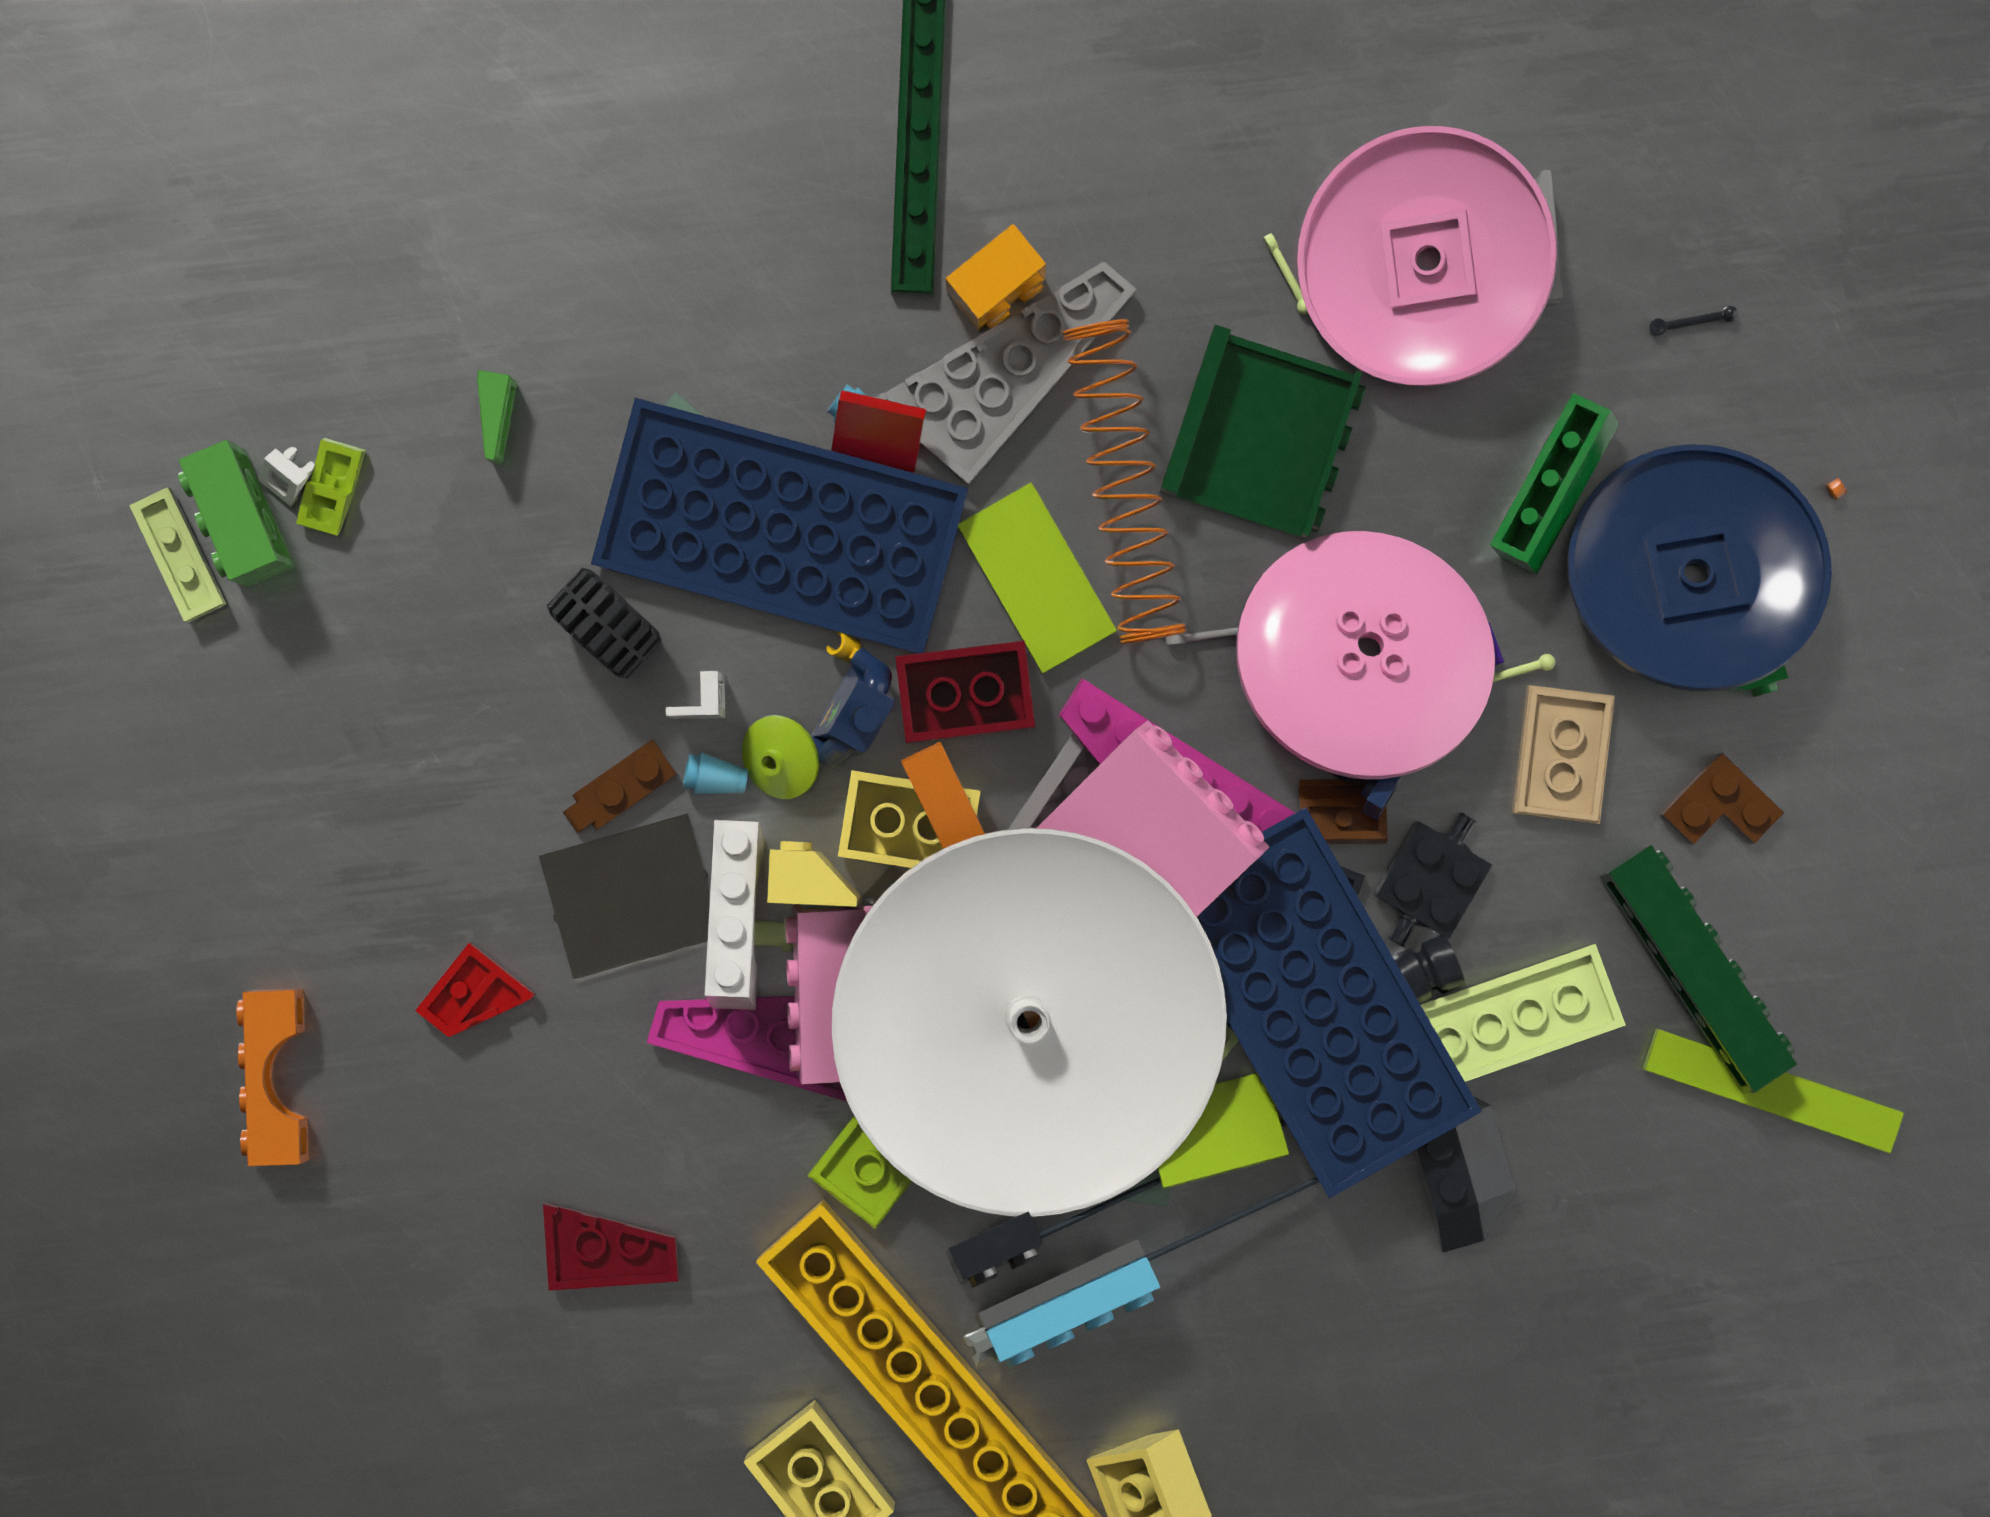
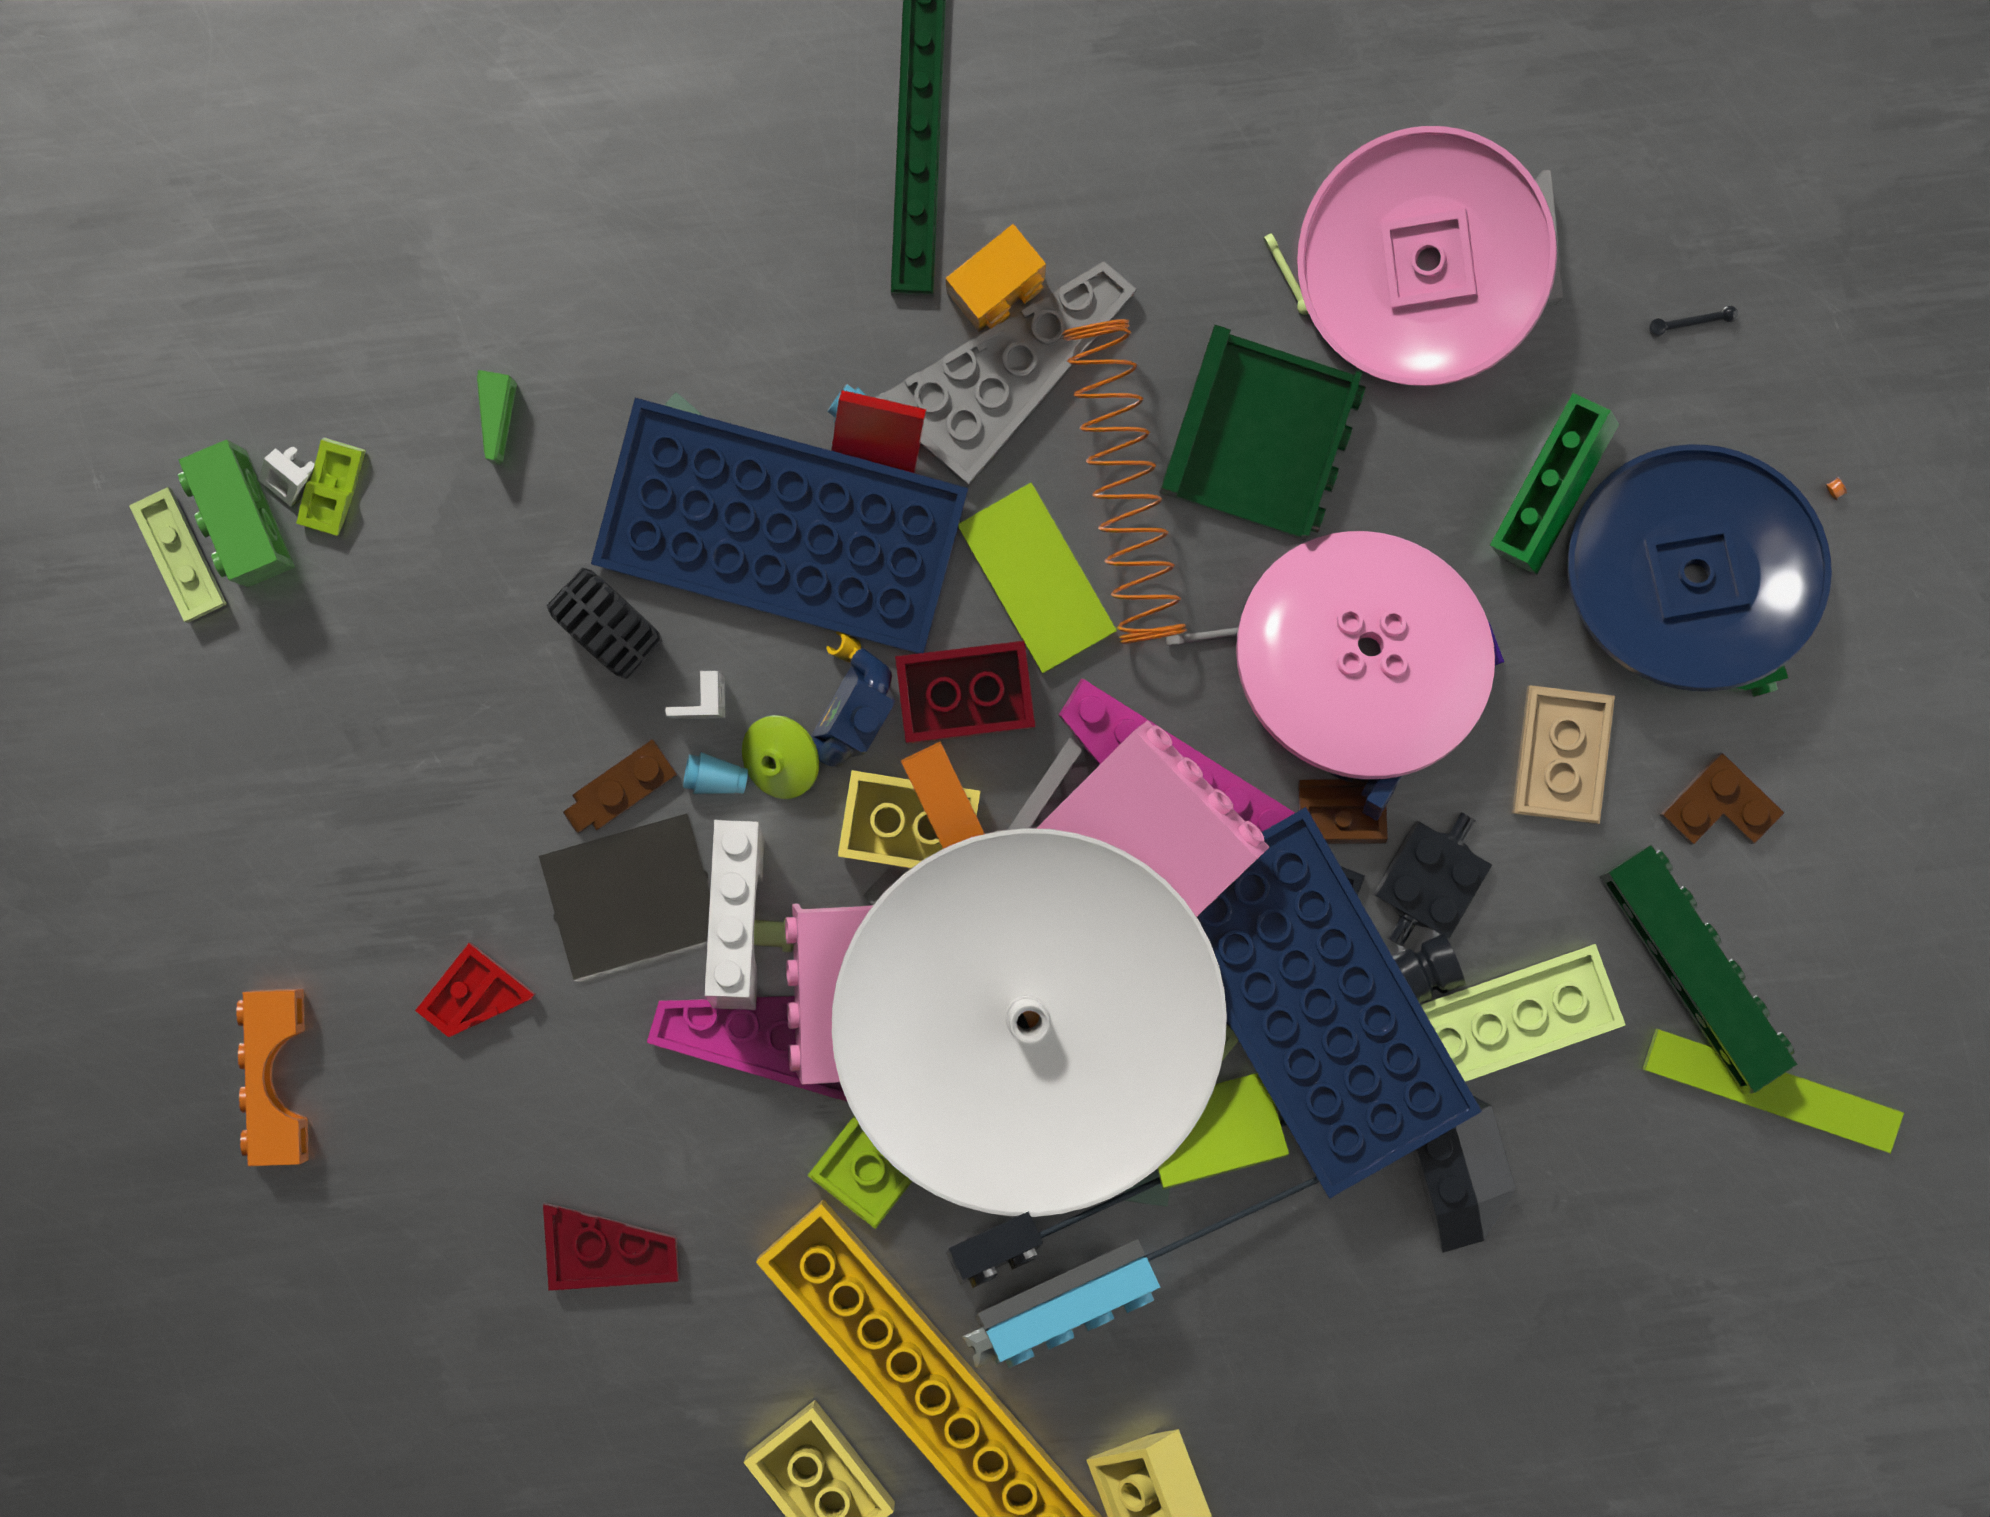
light yellow slope [767,841,862,907] -> none
yellowish green hinge [1493,654,1556,682] -> none

